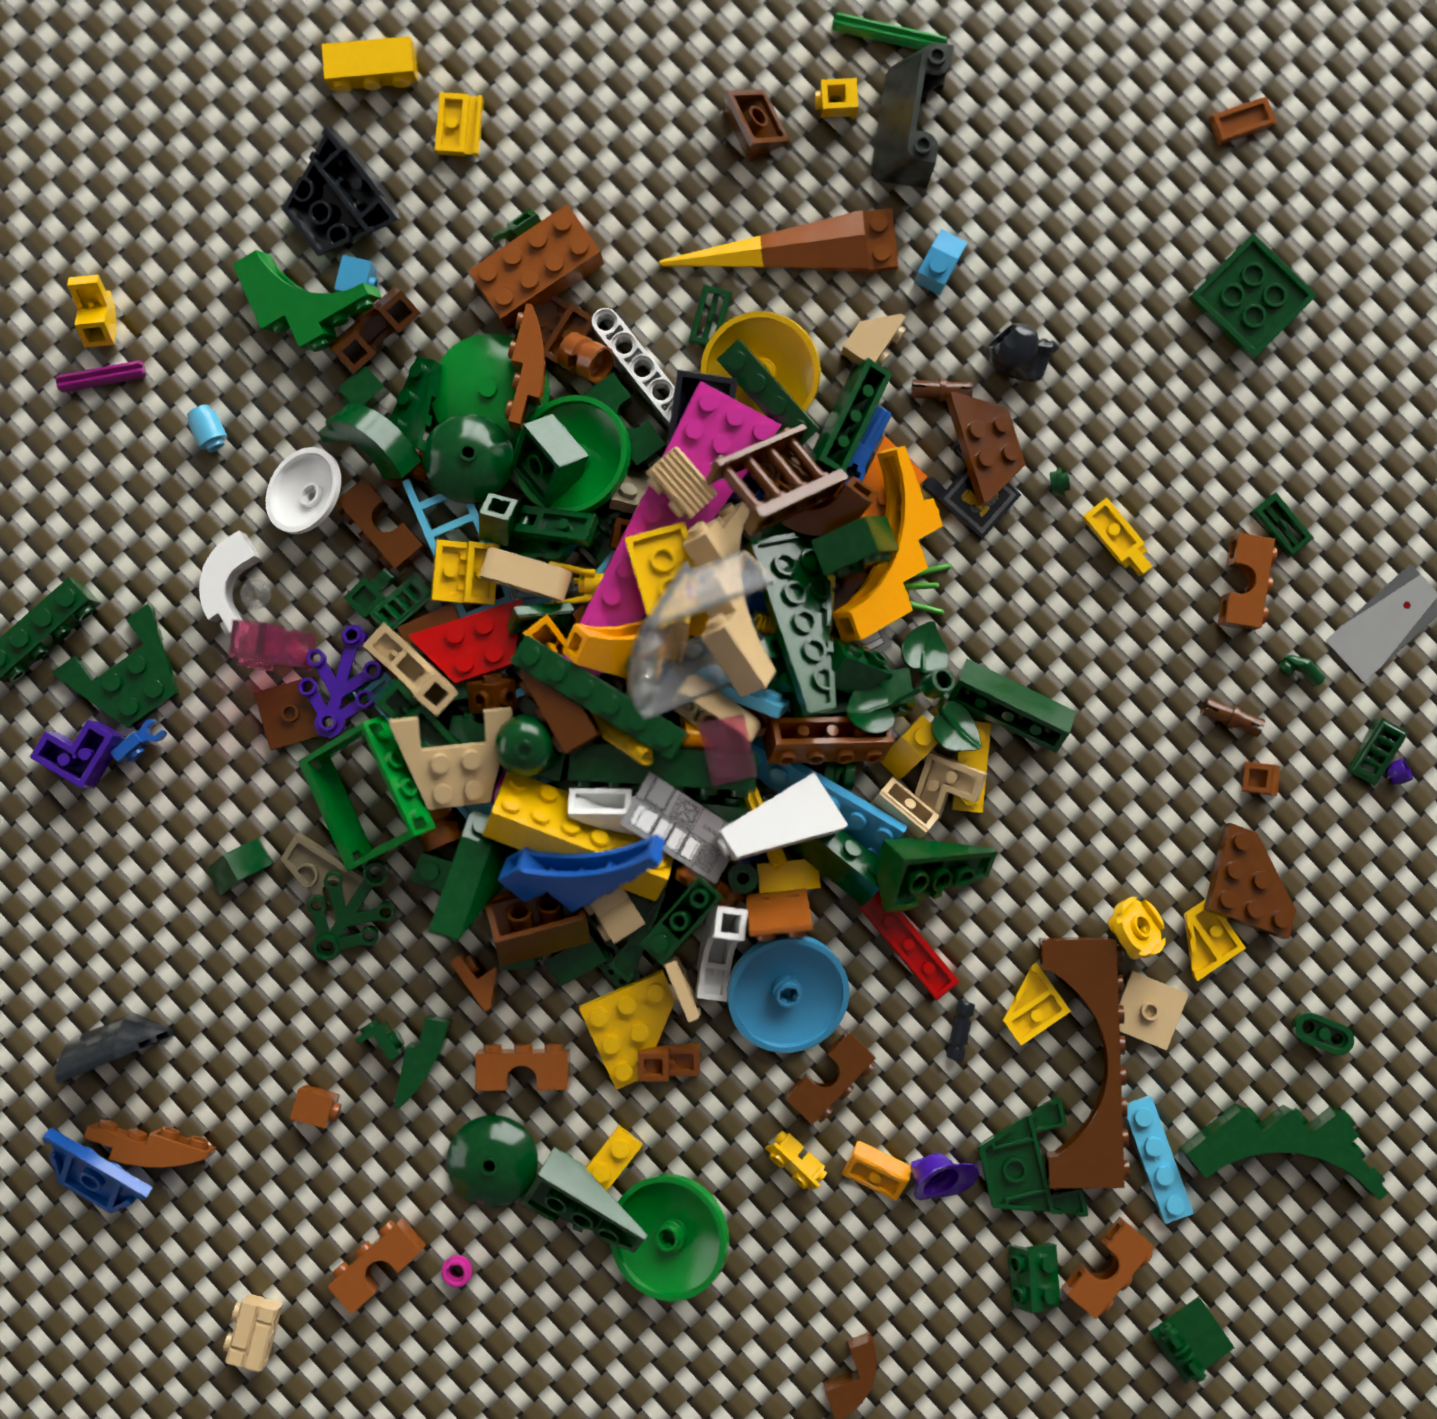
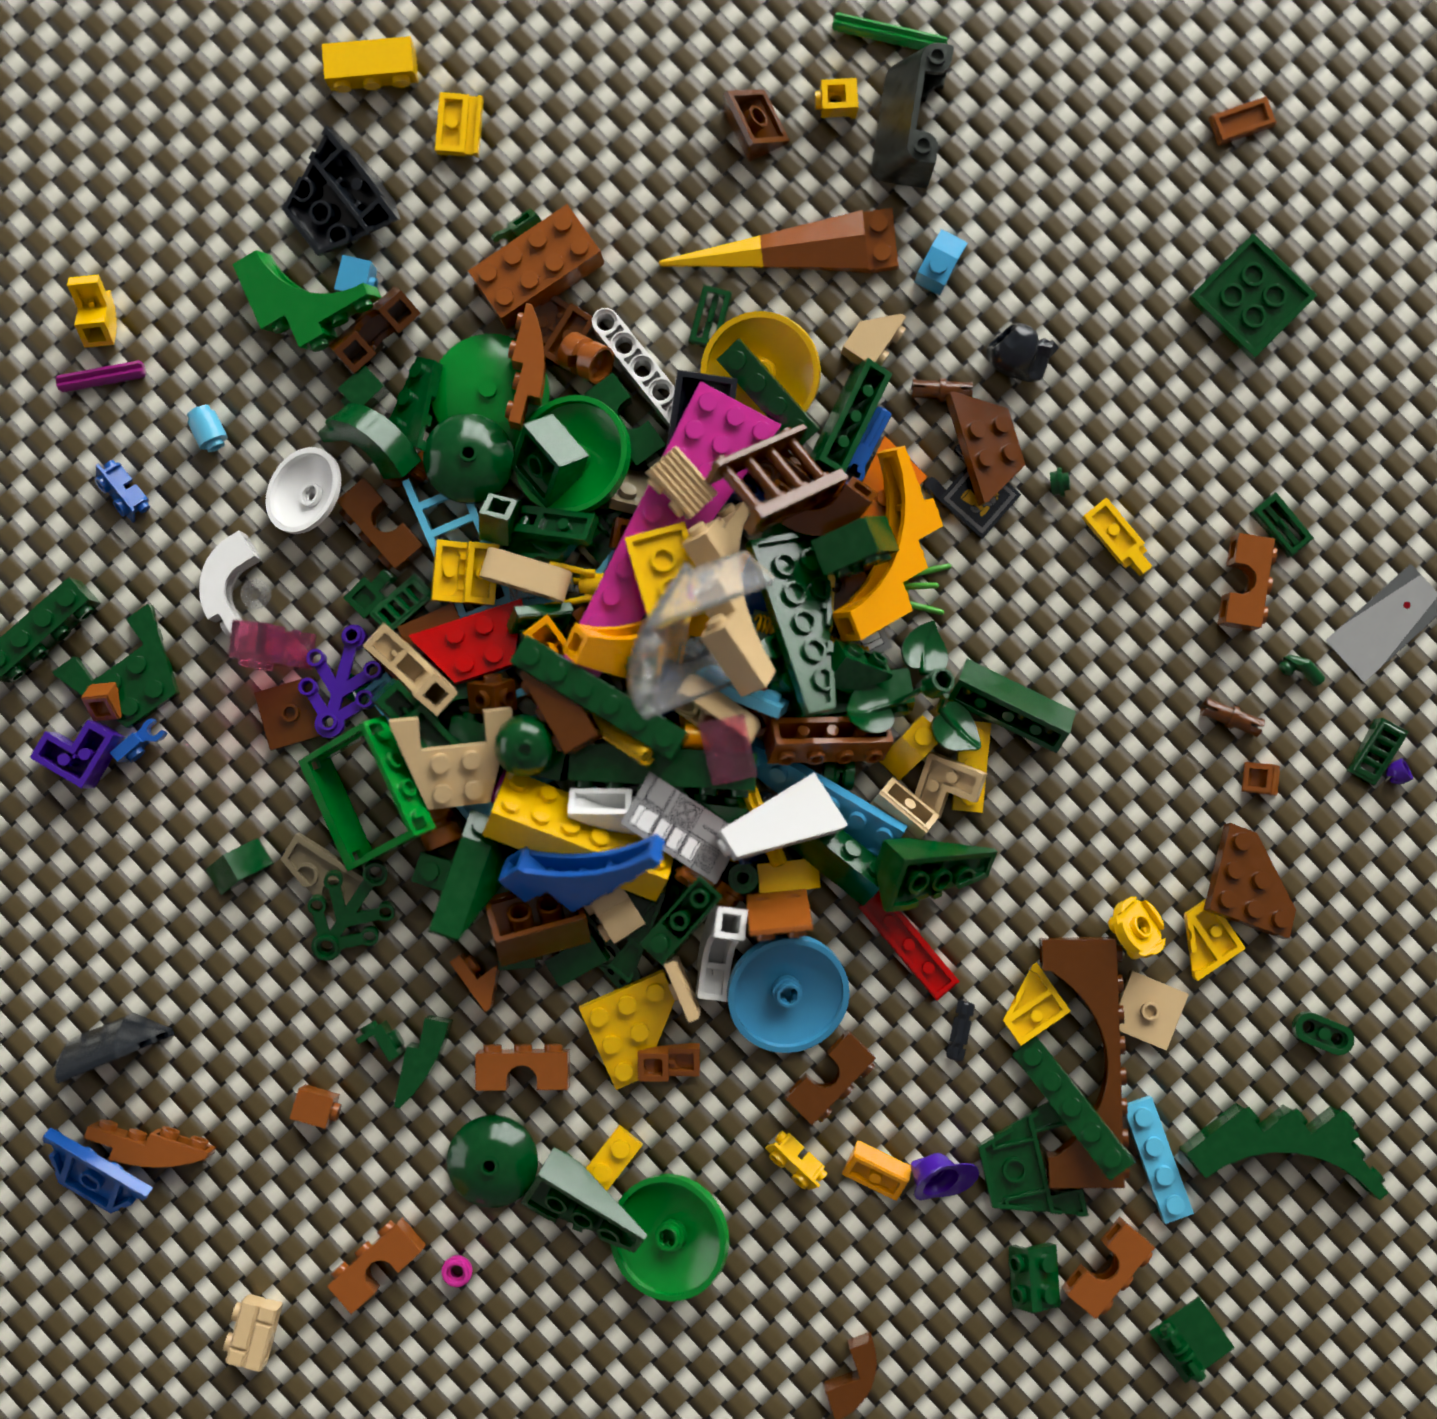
none -> dark orange slope [81,682,122,721]
none -> hinge [94,460,151,523]
none -> dark green plate [1012,1036,1136,1181]

